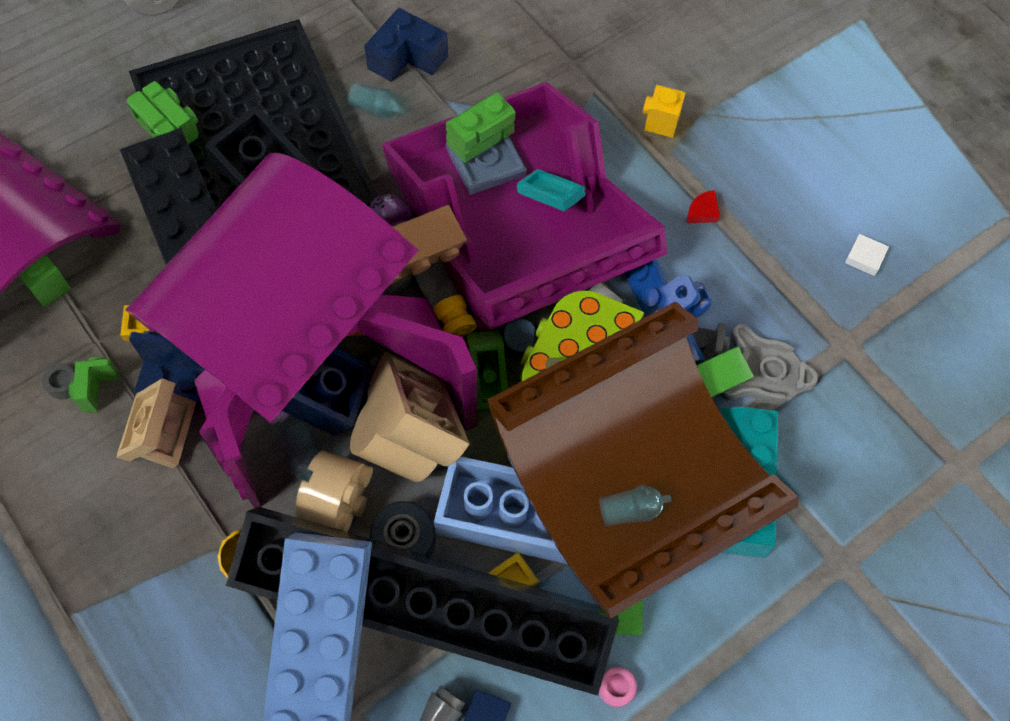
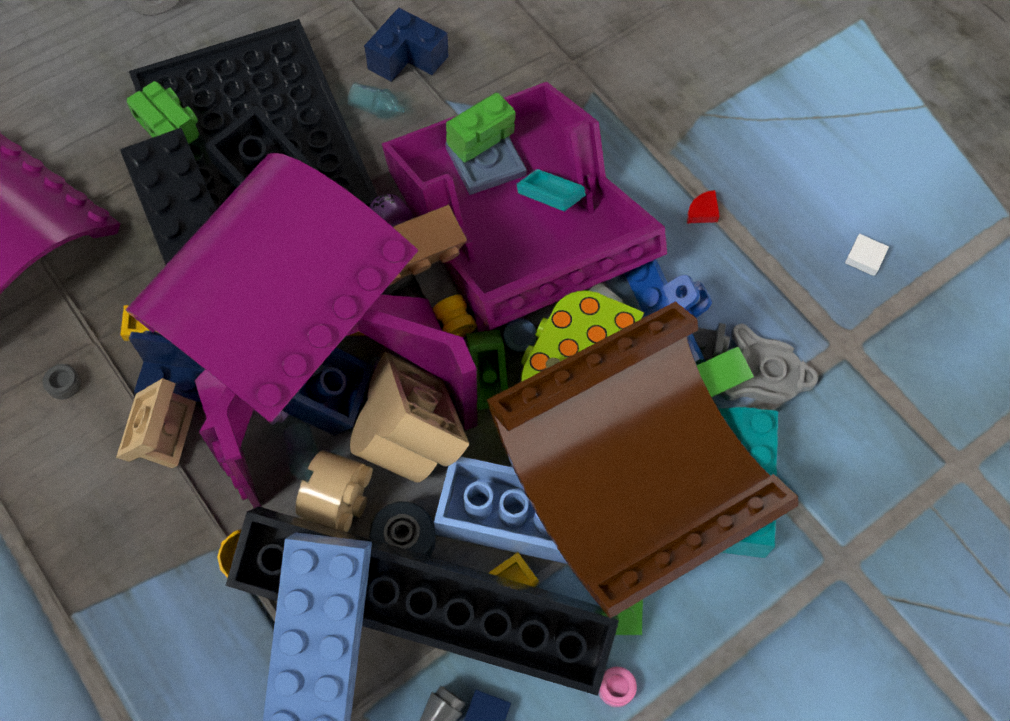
bright green brick [18,255,71,307] -> none
bright green bracket [69,357,119,413] -> none
clear light blue piece [599,485,672,527] -> none
yellow brick [642,85,686,138] -> none

